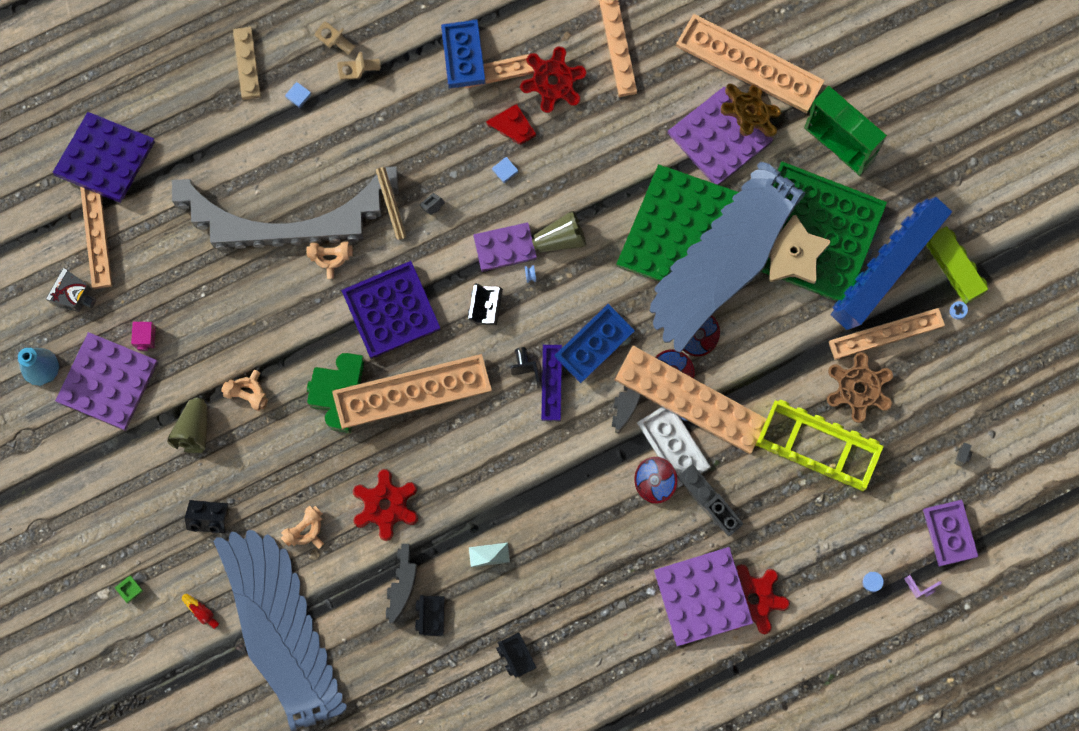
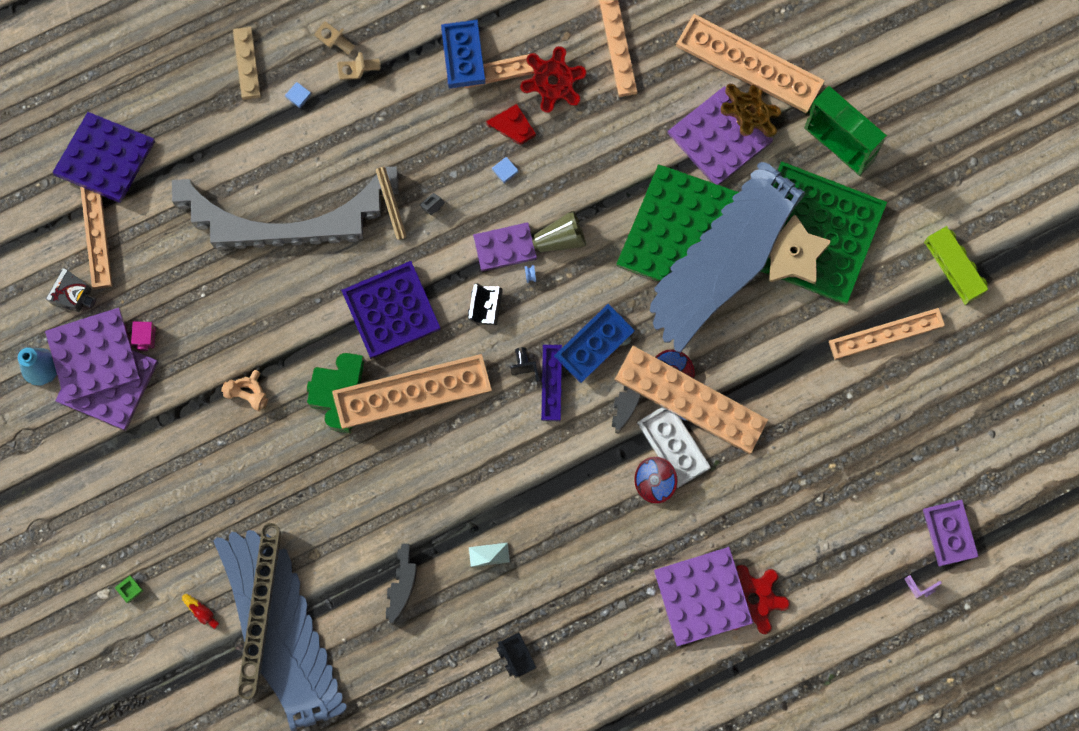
olive cone [167,398,207,454] -> none
black bracket [185,500,229,533] -> none
light nougat piece [281,505,324,549] -> none
light nougat piece [306,241,353,279] -> none
red plate [353,469,418,541] -> none
black bracket [415,595,445,636] -> none
dark grey slope [677,464,743,537] -> none
shield [683,316,720,357] -> none
neon yellow window [756,400,884,491] -> none
medium nougat plate [827,352,893,423] -> none
blue brick [830,197,952,330] -> none
light blue tile [863,572,883,592] -> none
light blue bush [950,301,968,320] -> none
dark grey plate [954,443,973,466] -> none
none -> medium lavender plate [45,308,141,403]
none -> dark tan beam [238,523,281,700]

